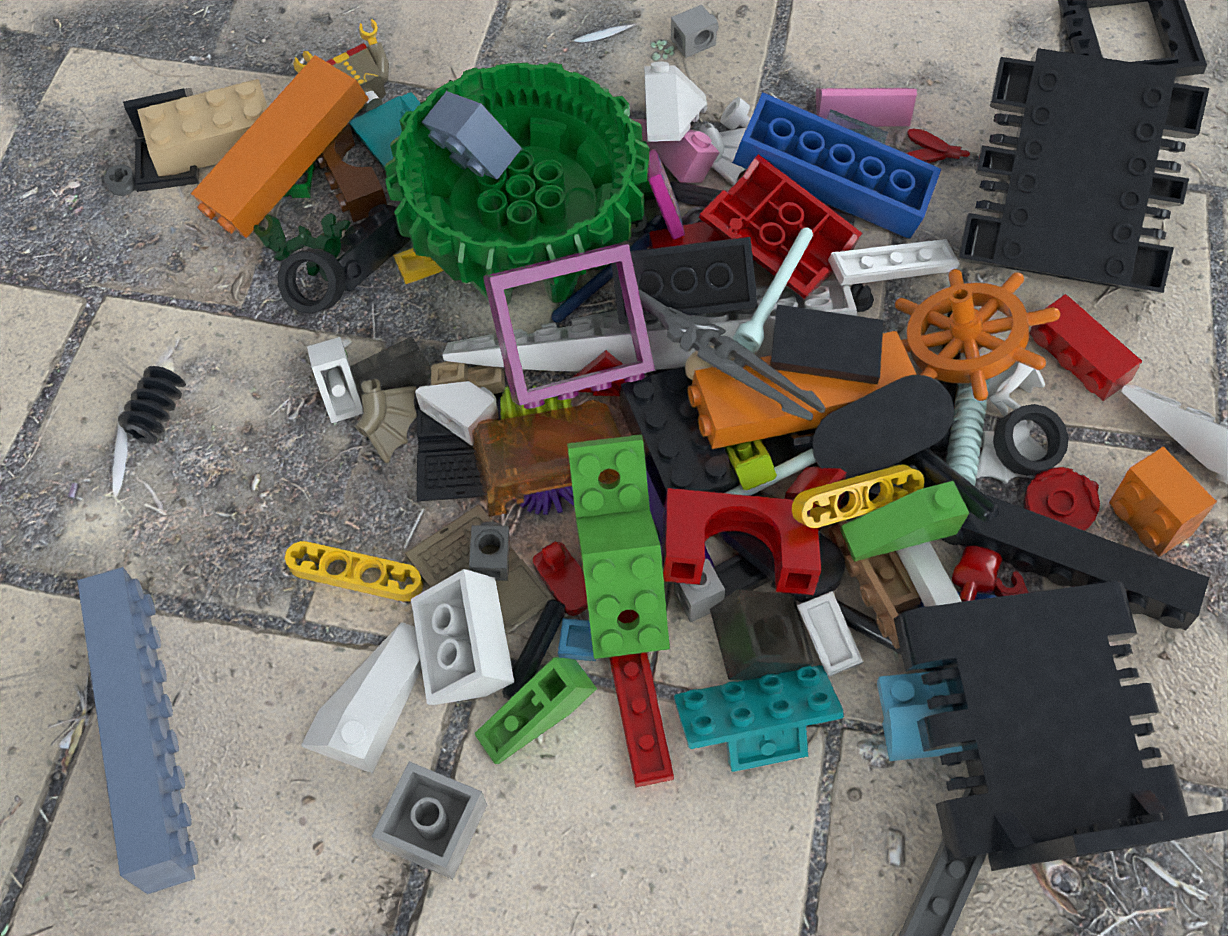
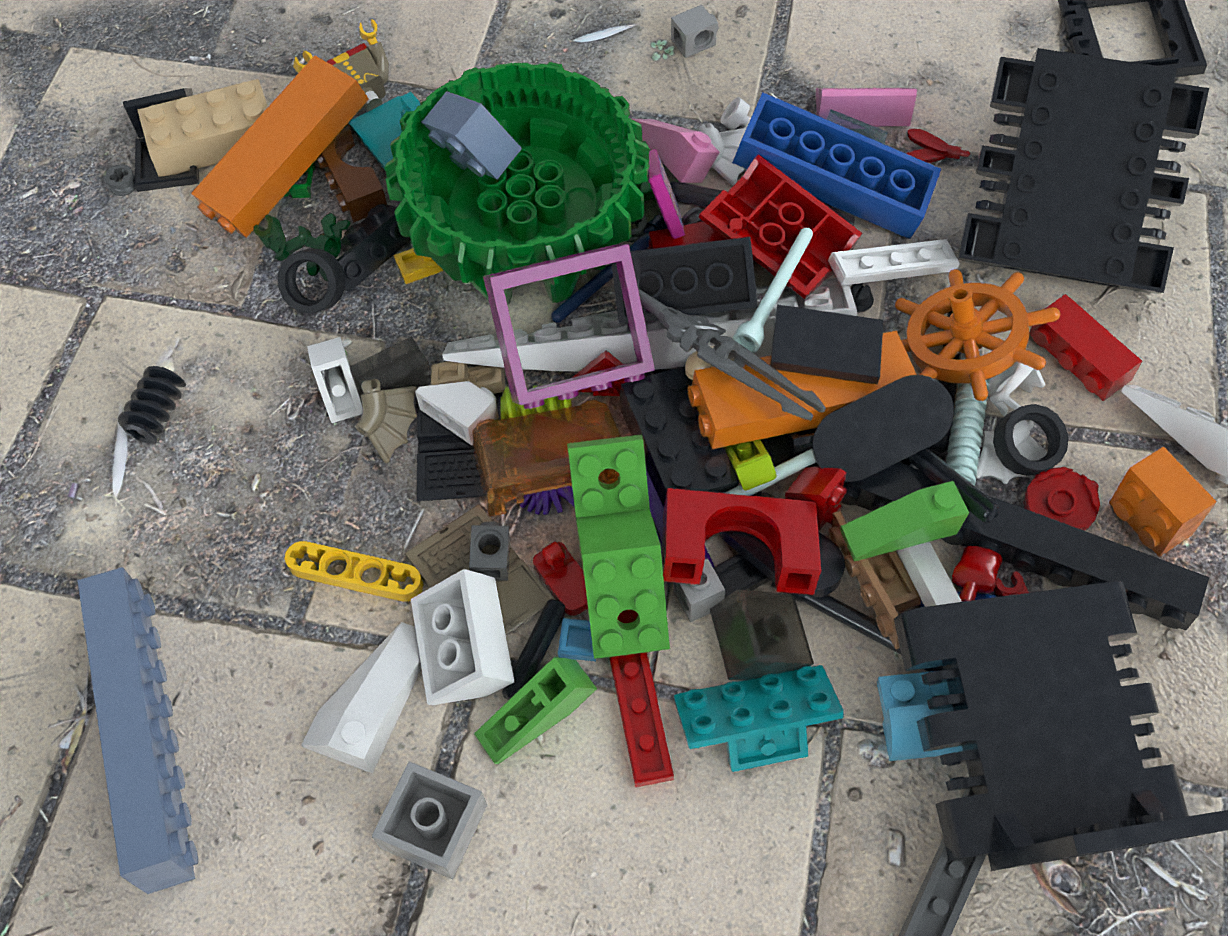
white wedge [644,61,707,142] -> none
yellow beam [792,465,924,528] -> none
white tile [797,591,863,677] -> none

